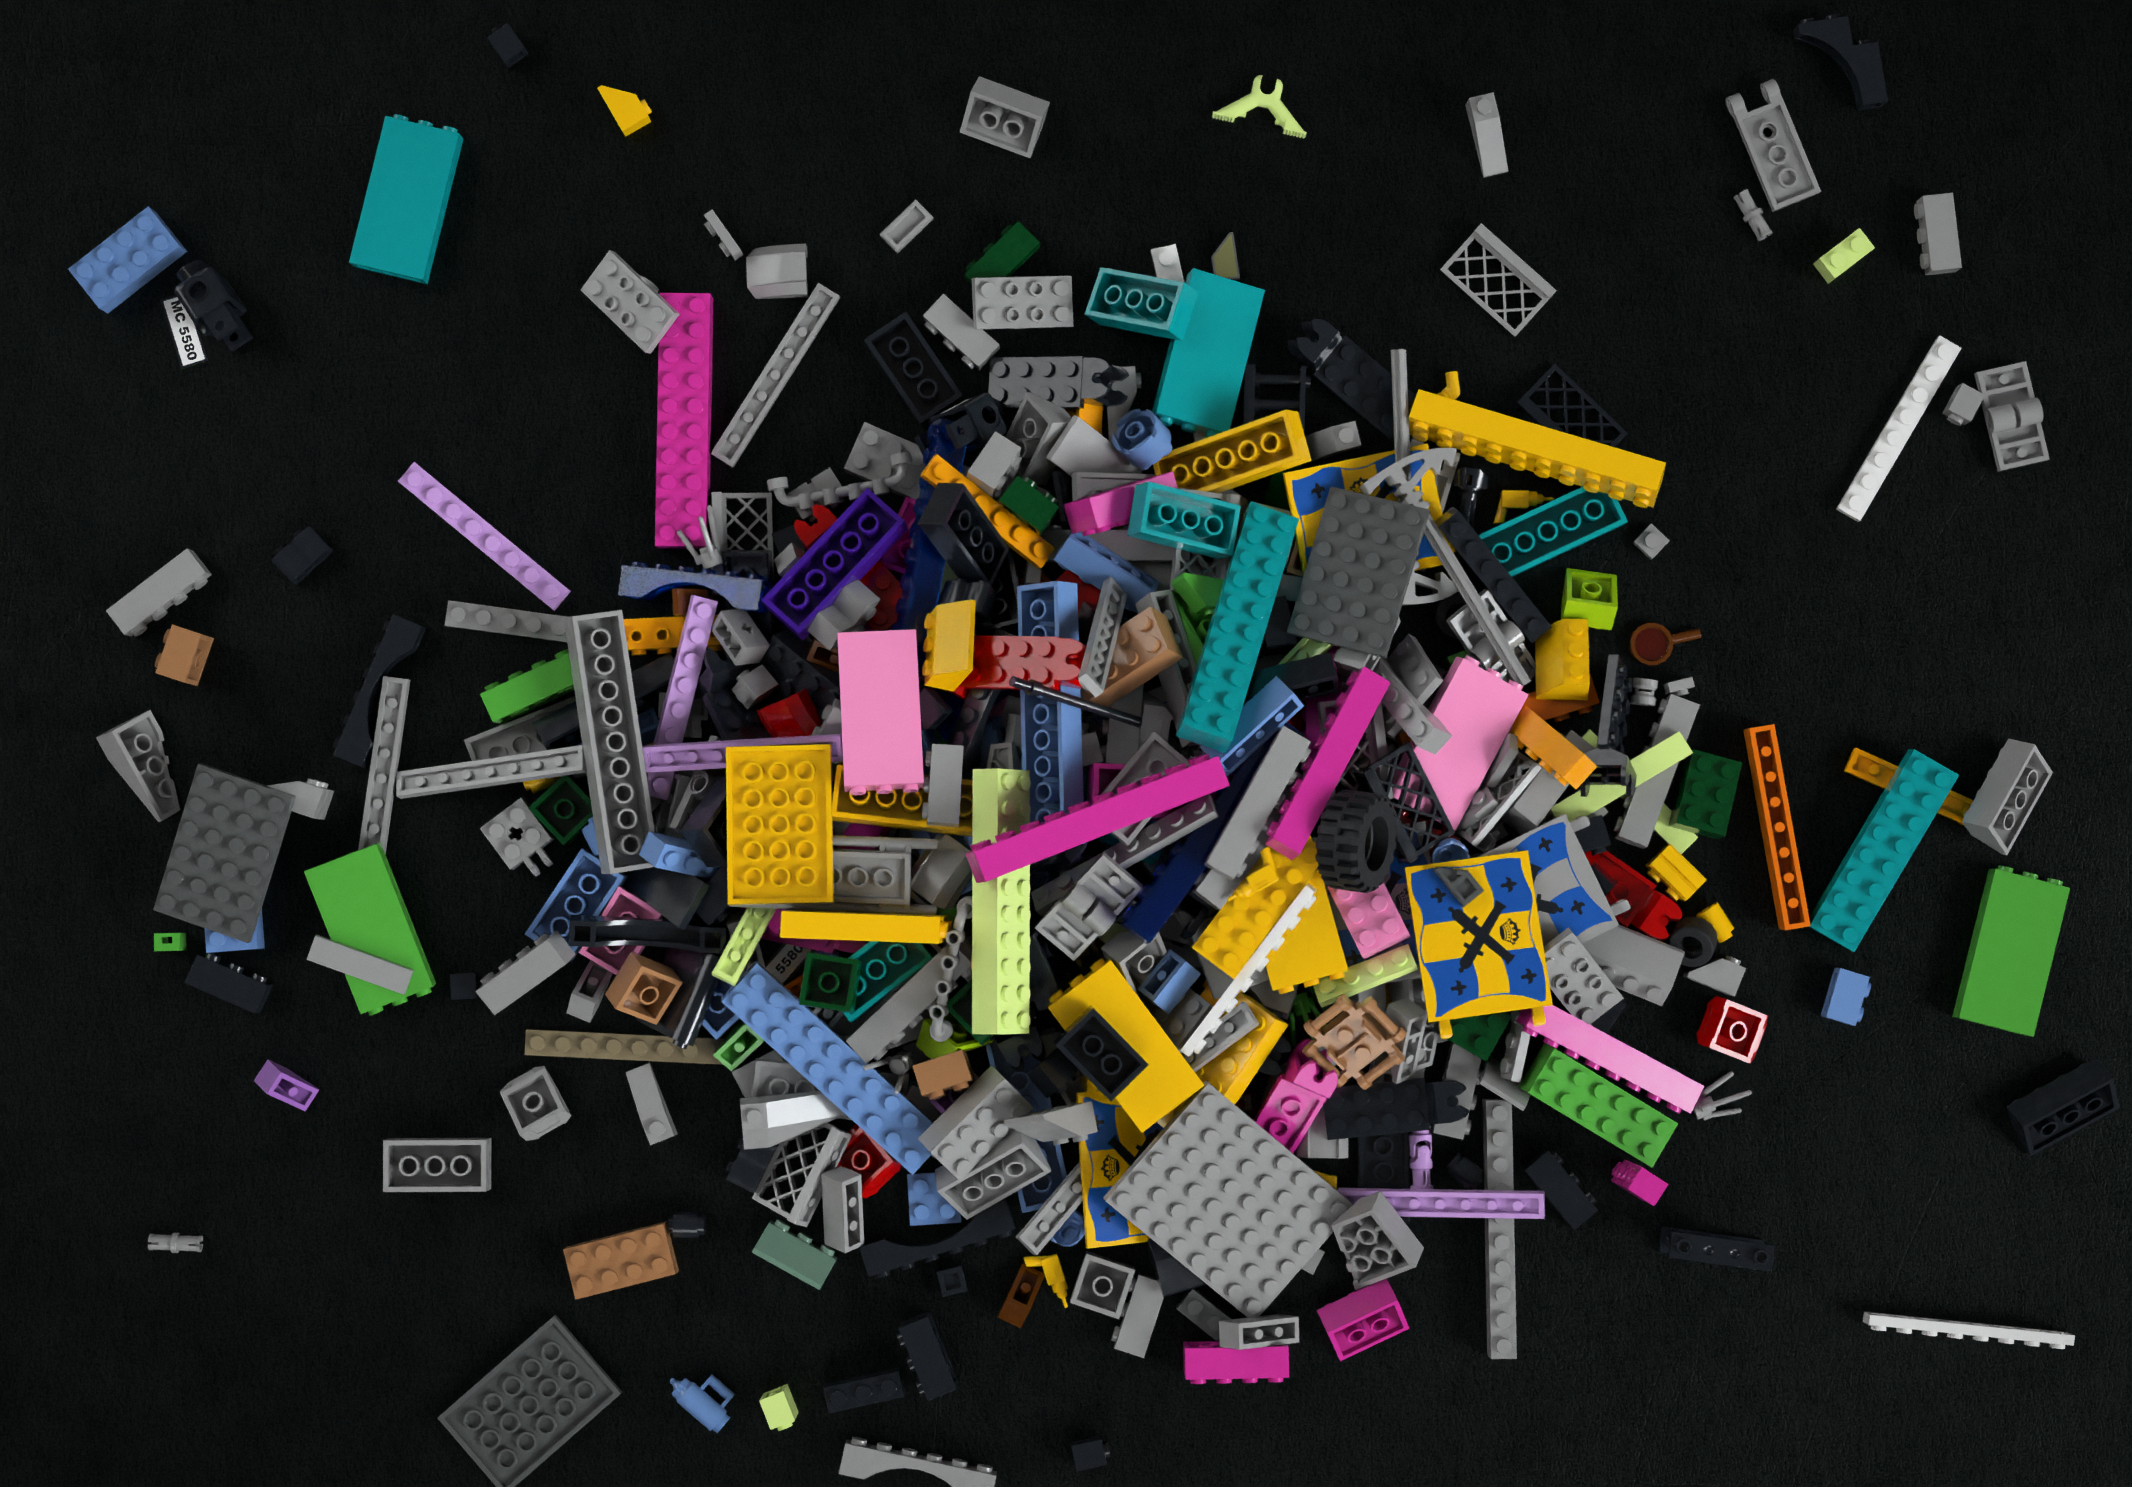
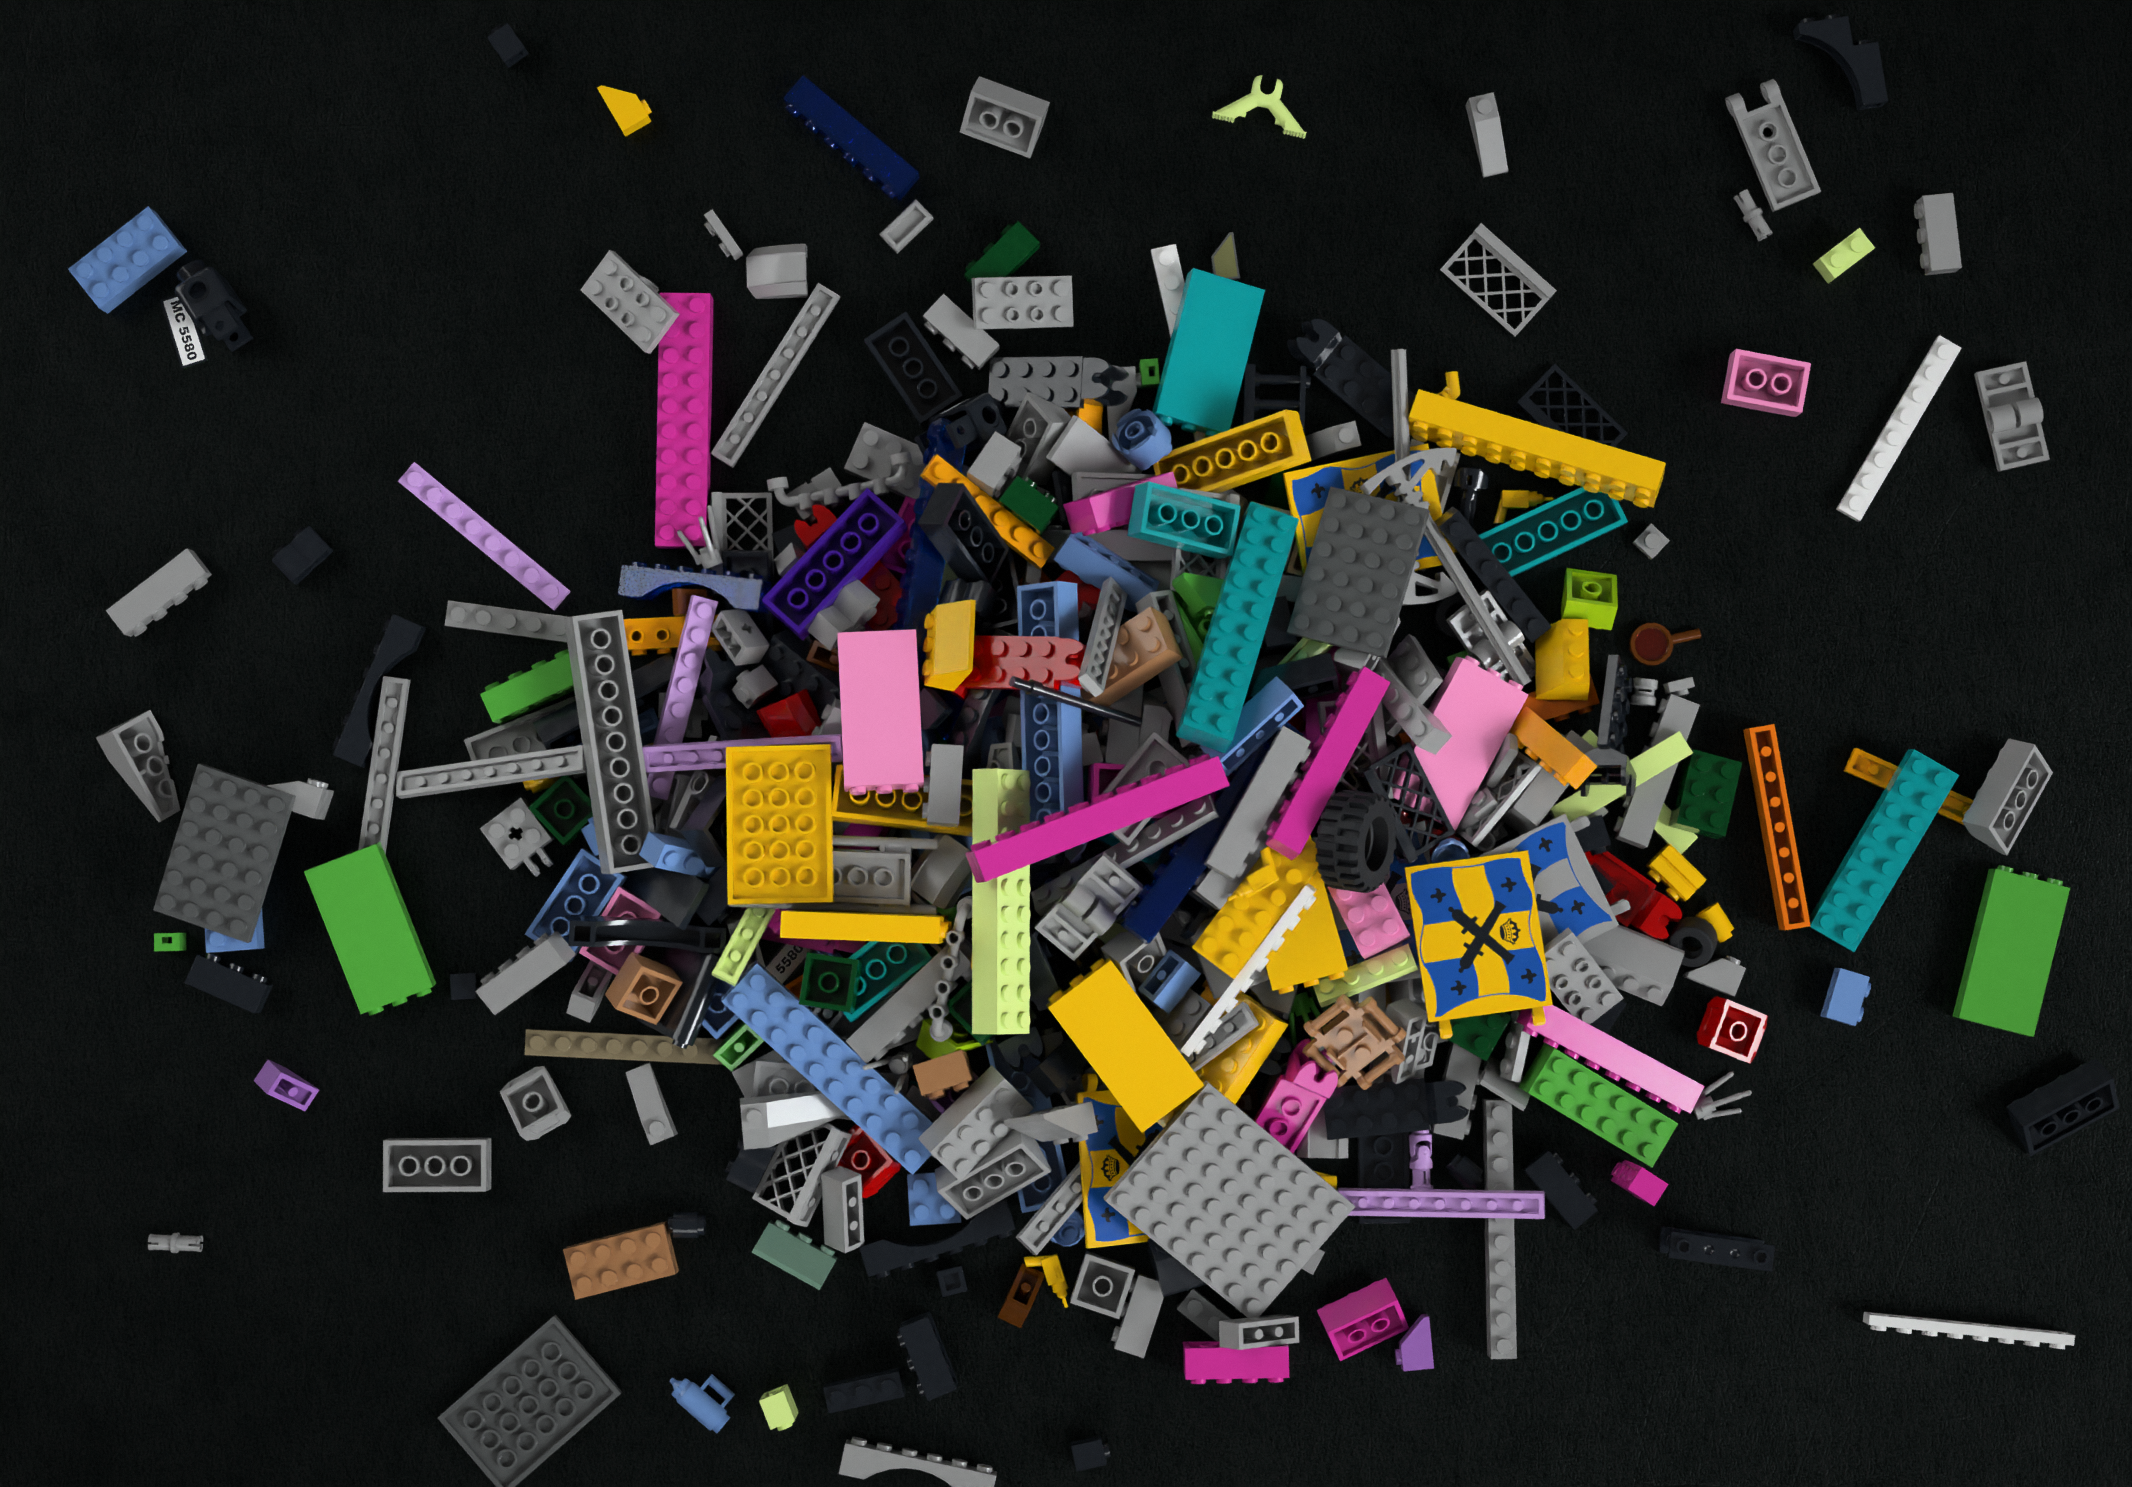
medium nougat brick [155,625,214,686] -> none
light grey tile [307,935,414,995] -> none
teal brick [349,114,463,284] -> none
black brick [1054,1005,1149,1102] -> none
teal brick [1085,267,1199,341] -> none
light grey wedge [1332,1191,1424,1290] -> none
dark grey tile [1433,867,1484,907] -> none
light grey brick [1942,383,1985,426] -> none
none -> clear blue brick [784,75,920,200]
none -> bright green piece [1139,358,1160,389]
none -> medium lavender slope [1395,1314,1434,1371]
none -> bright pink brick [1721,349,1811,417]

